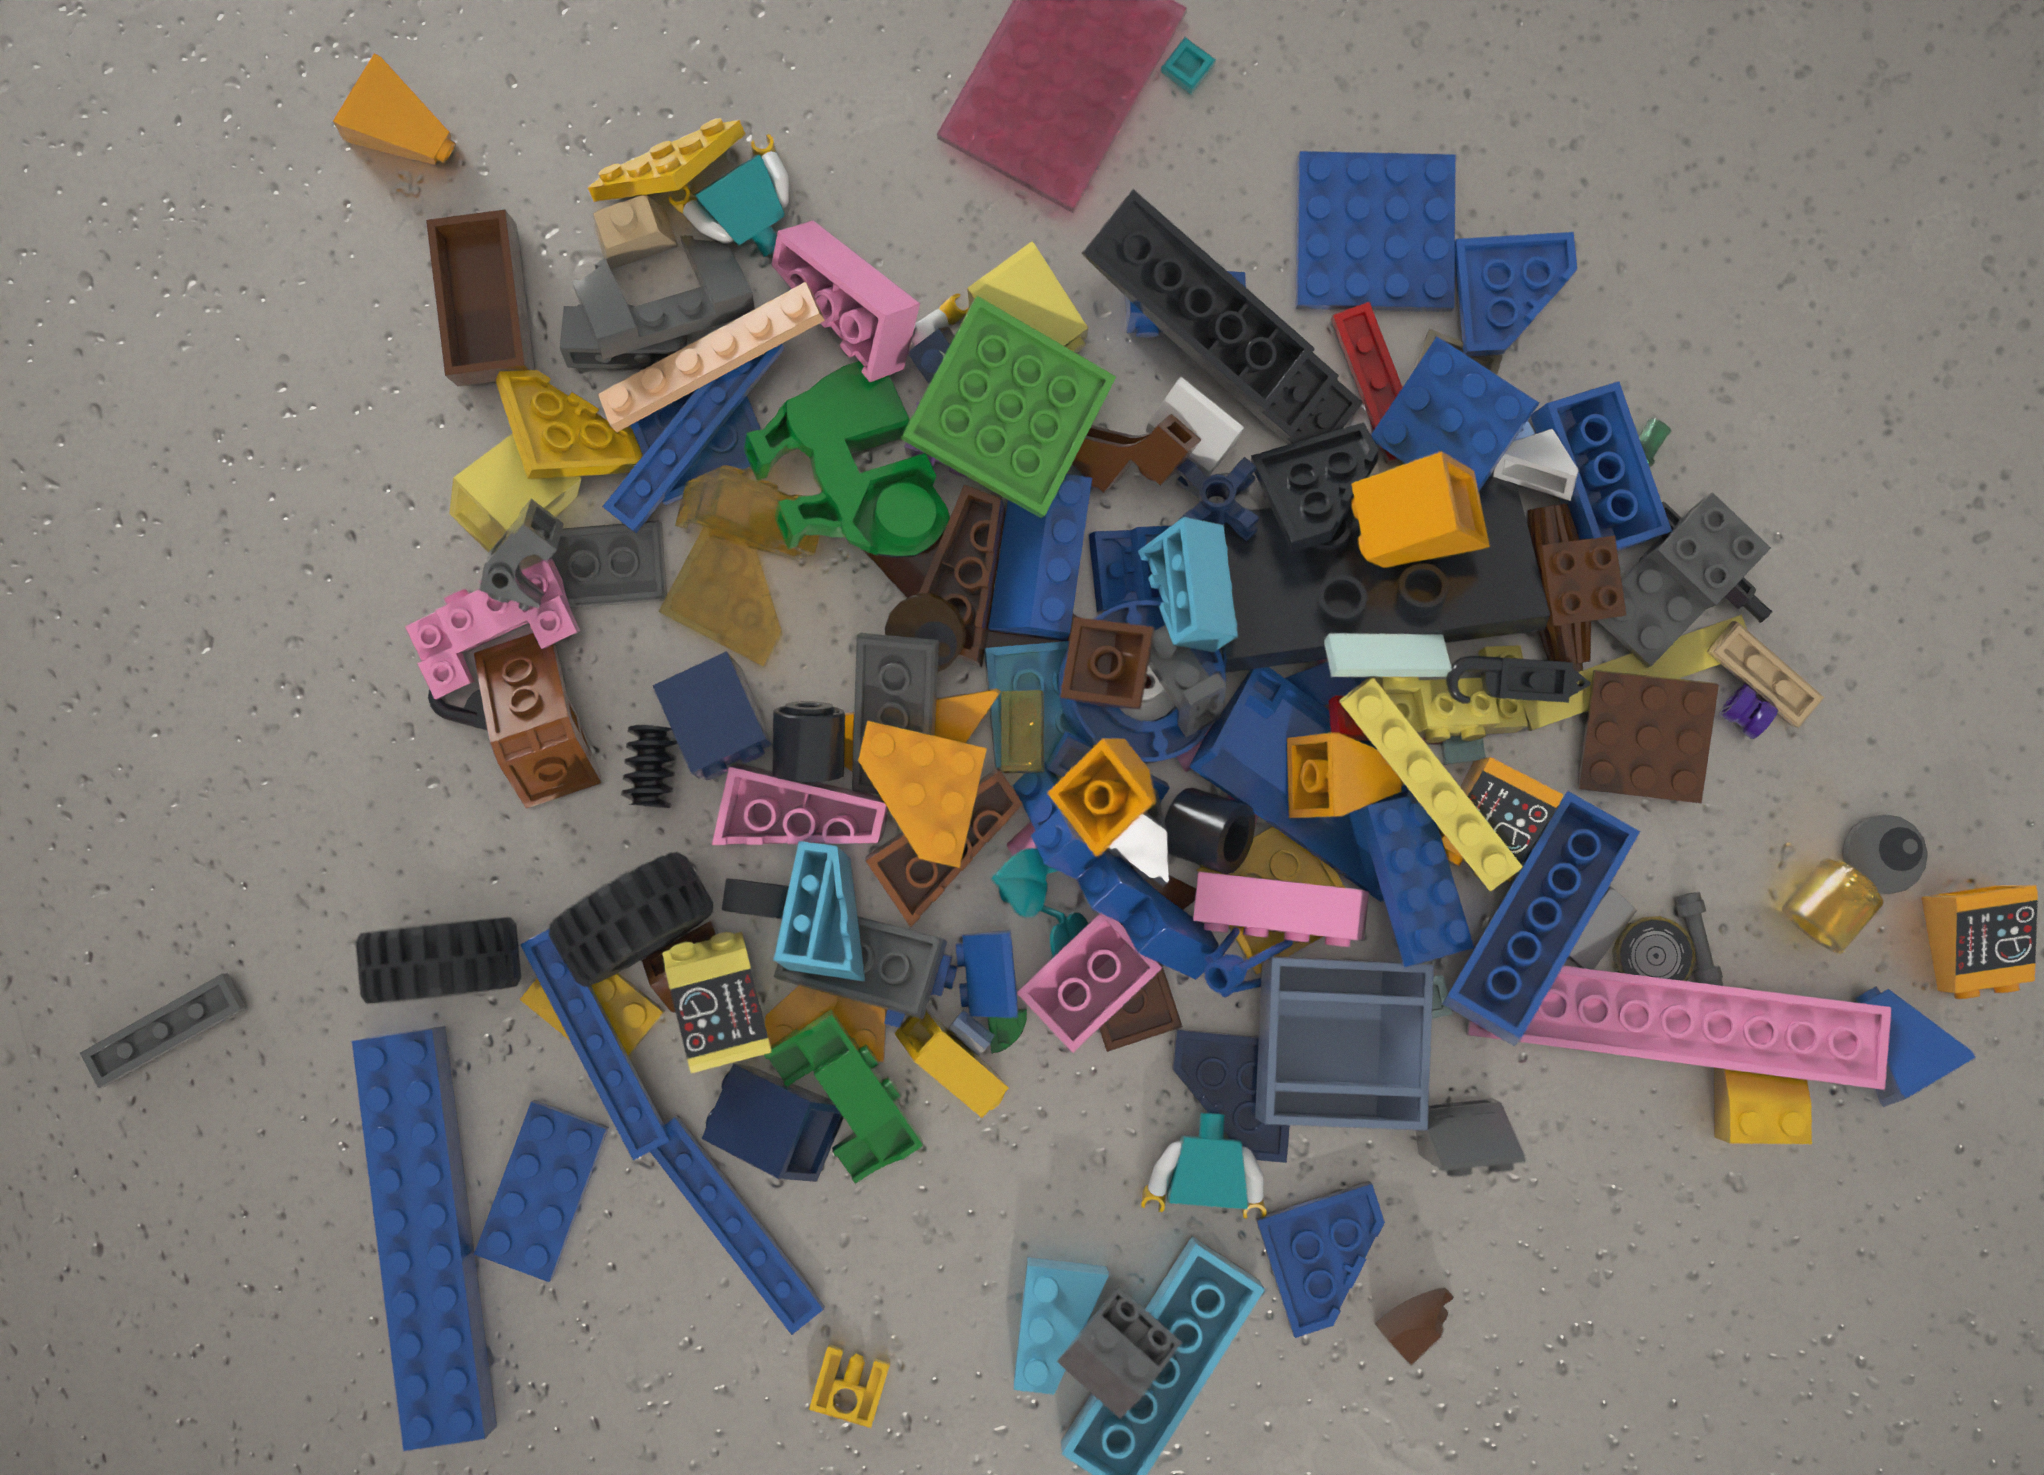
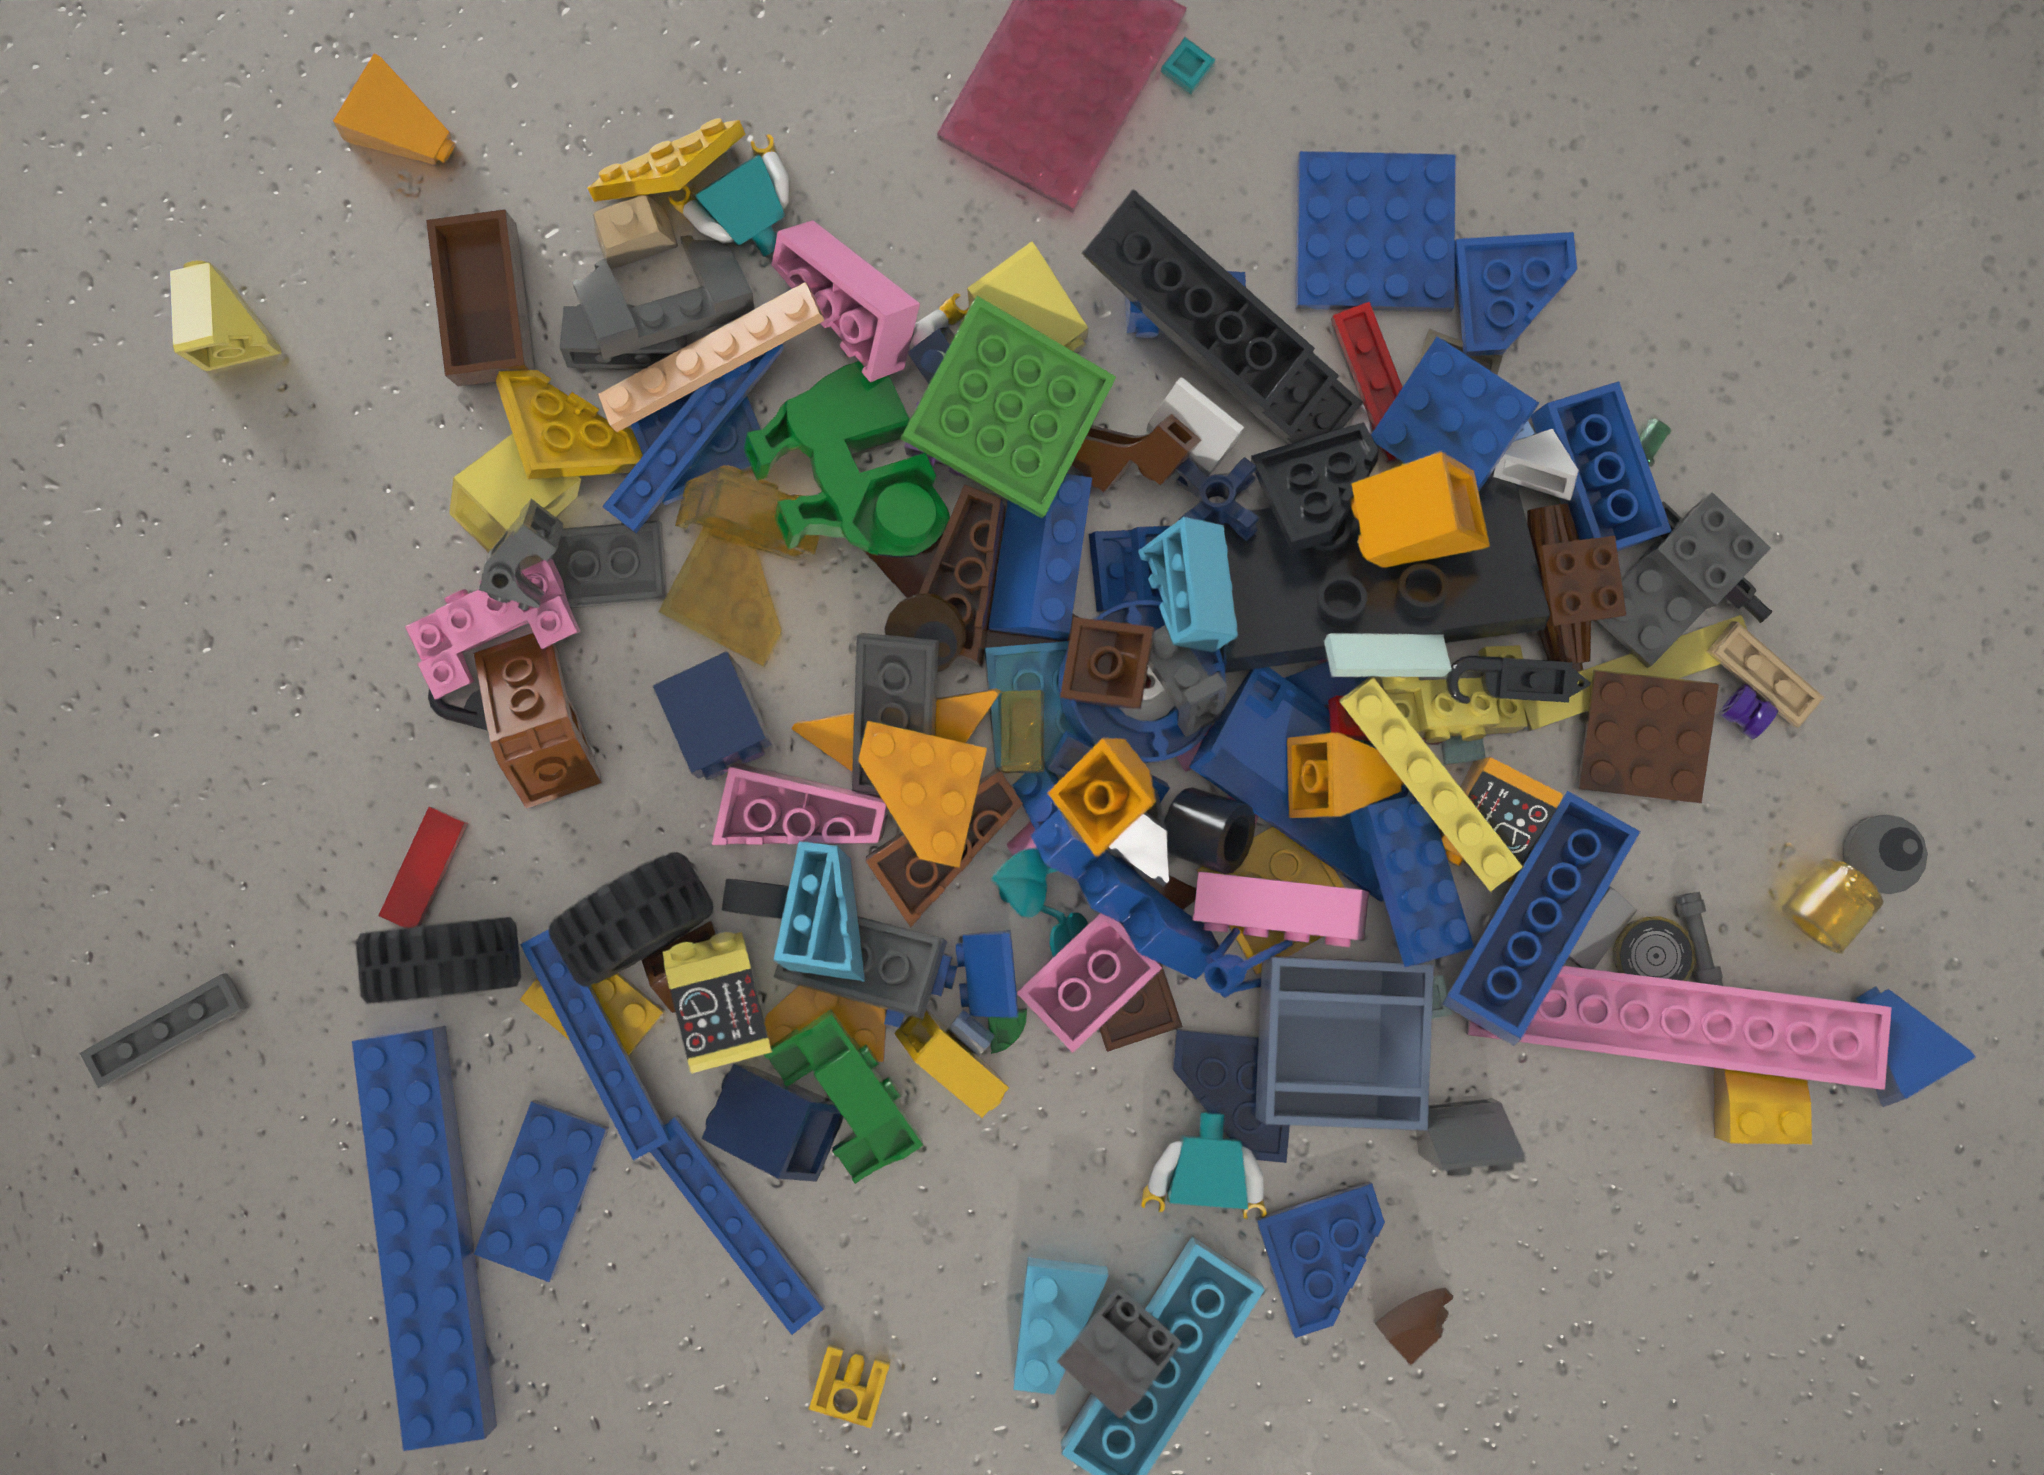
black piece [621,725,678,808] -> none
black piece [772,701,845,782] -> none
slope [1921,885,2038,999] -> none
none -> light yellow slope [170,260,281,372]
none -> red tile [378,807,468,928]

